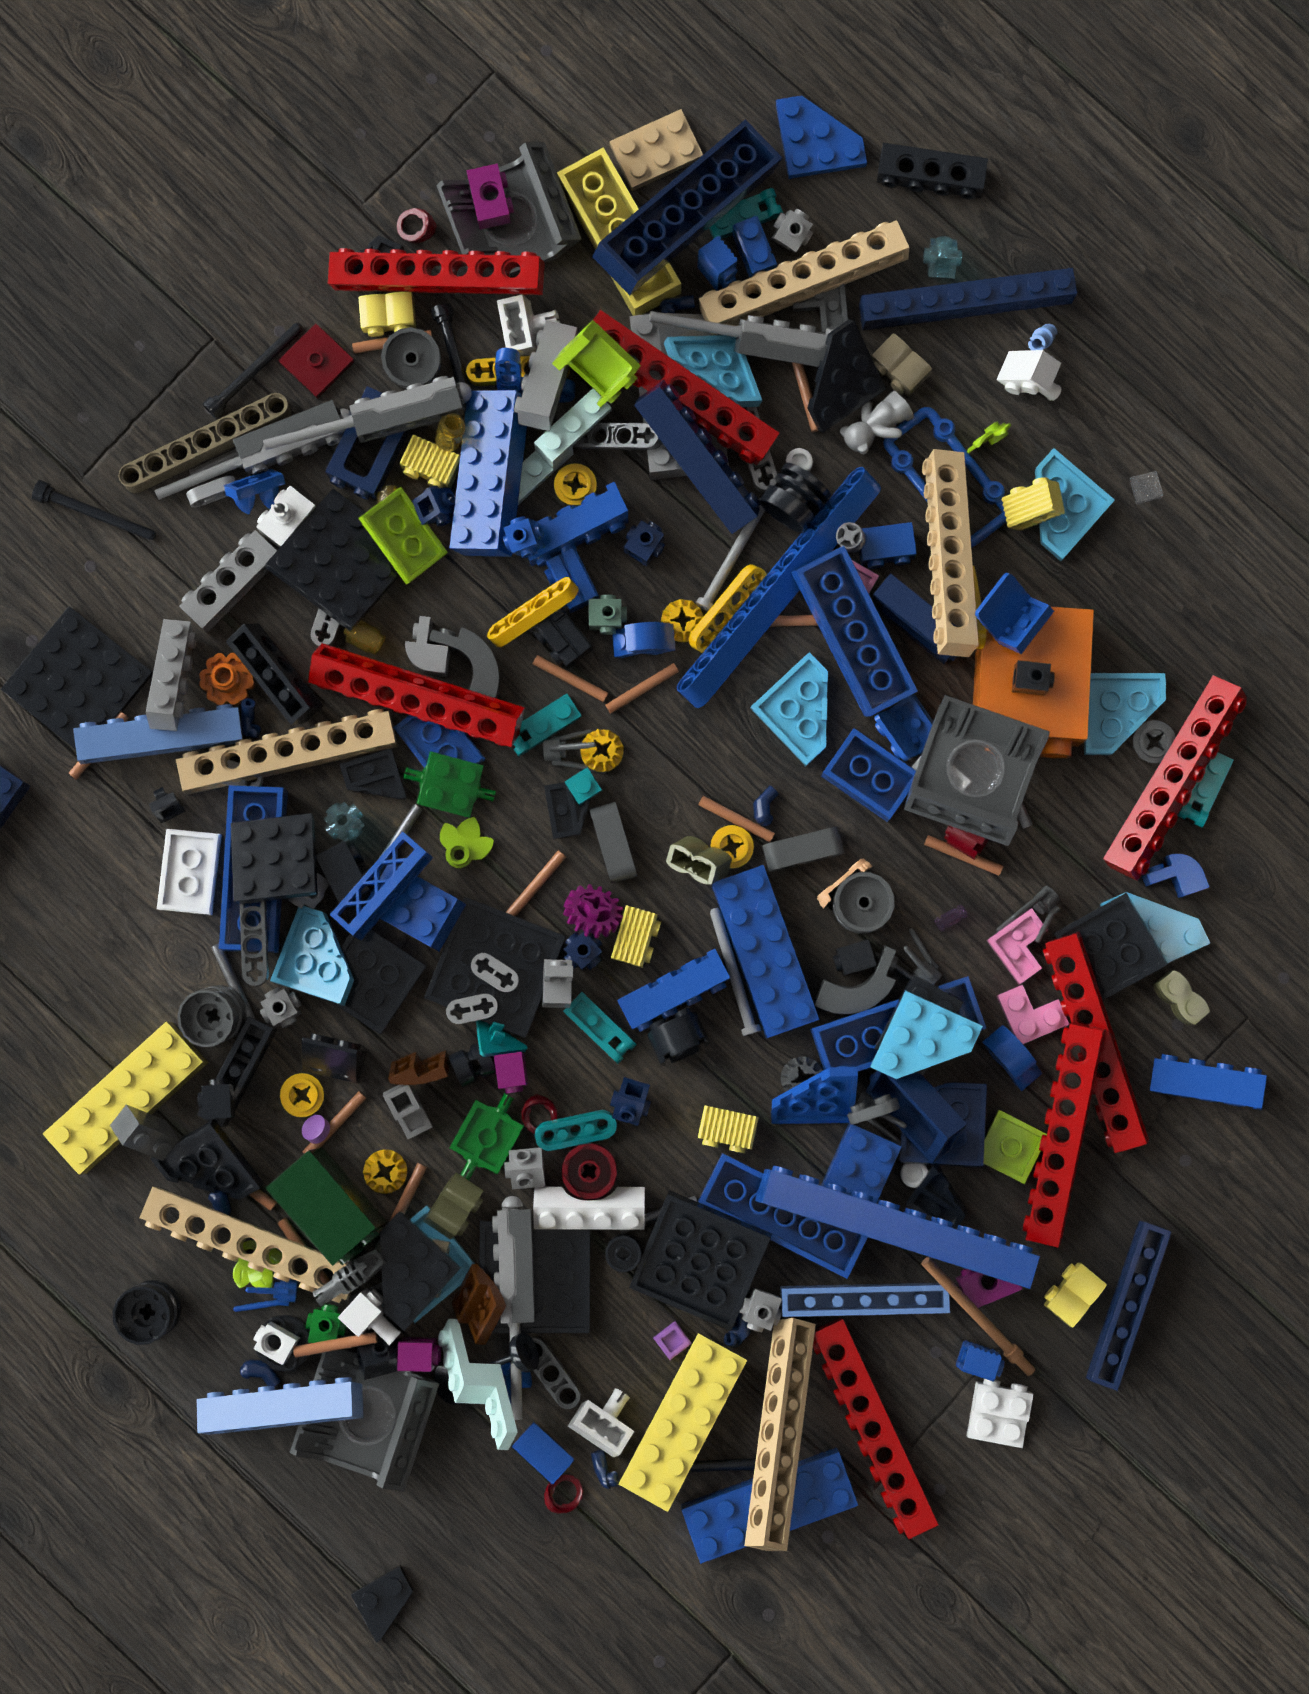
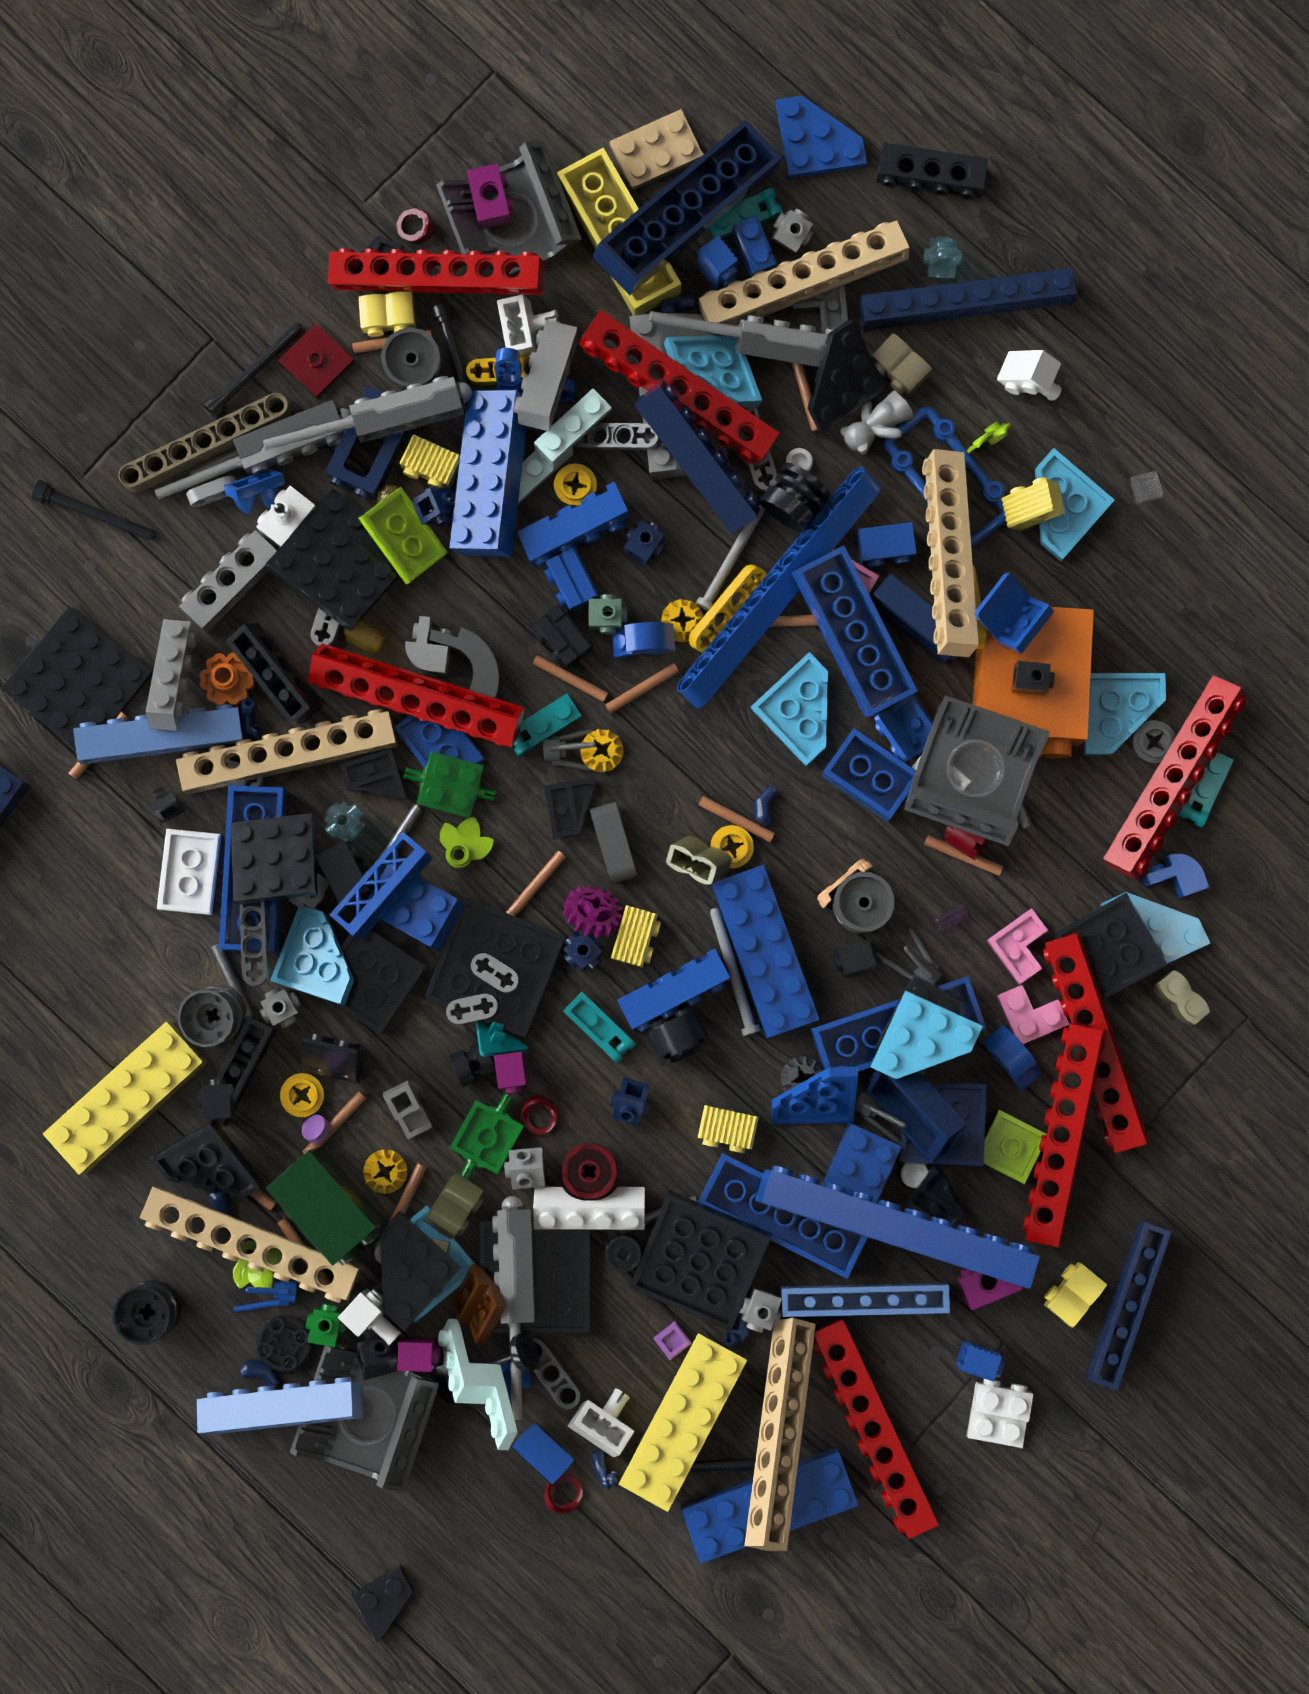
dark grey brick [110,1104,179,1161] -> none
white brick [253,1322,300,1365] -> none
nougat bar [293,1332,378,1358] -> none
dark grey hinge [313,1250,387,1307] -> none
reddish brown slope [388,1050,450,1085] -> none
clear yellow brick [435,414,465,451] -> none
yellow beam [487,577,579,647] -> none
blue brick [503,516,545,558] -> none
teal plate [535,1110,617,1151] -> none
light grey brick [542,959,573,1008] -> none
lime panel [552,320,641,407] -> none
teal plate [565,767,602,806] -> none
dark grey beam [762,827,845,872] -> none
dark grey arch [813,945,898,1014] -> none
flat silver wheel [836,522,866,553] -> none
dark grey plate [847,1094,901,1125] -> none
medium nougat bar [921,1257,1035,1376] -> none
dark grey plant [996,886,1060,943] -> none
light blue pin [1028,323,1057,350] -> none
blue wedge [1150,1054,1267,1110] -> none

